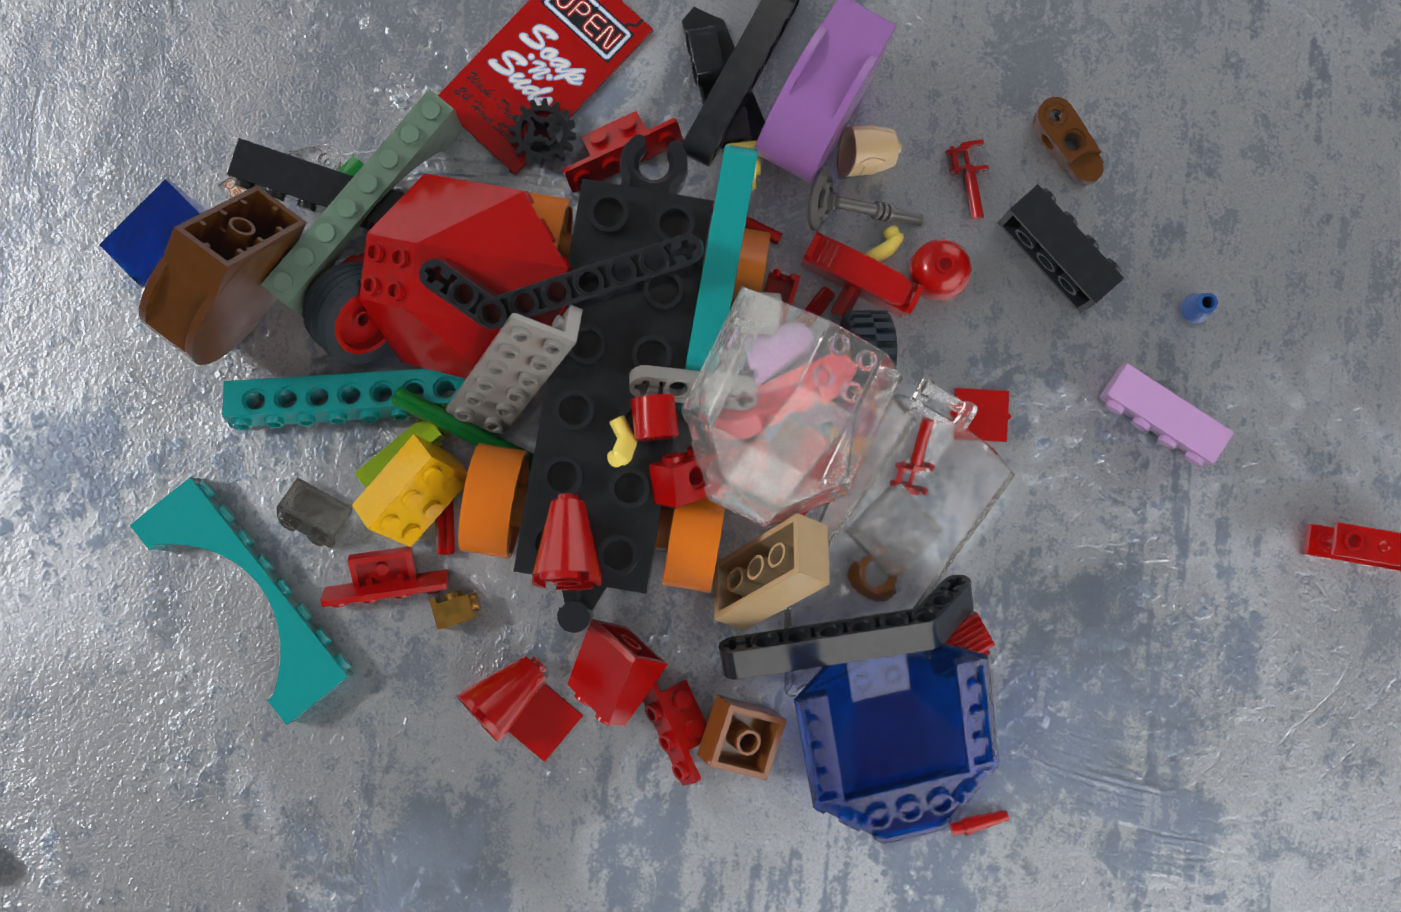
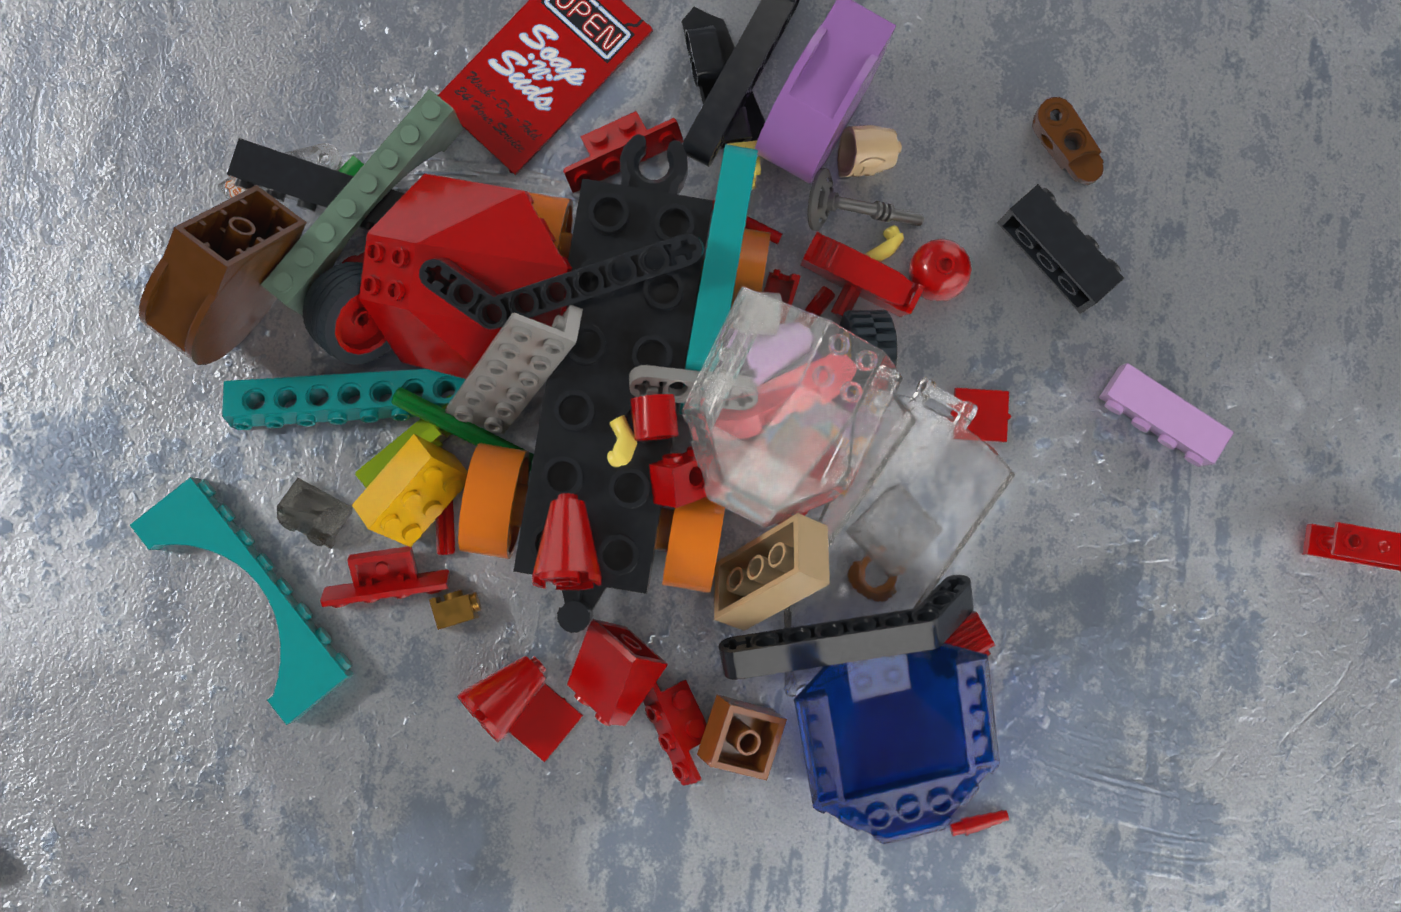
clear blue piece [99,179,200,288] -> none
black gear [508,98,577,168] -> none
red piece [890,417,935,496] -> none
red piece [945,139,989,220] -> none
blue cone [1181,293,1218,323] -> none

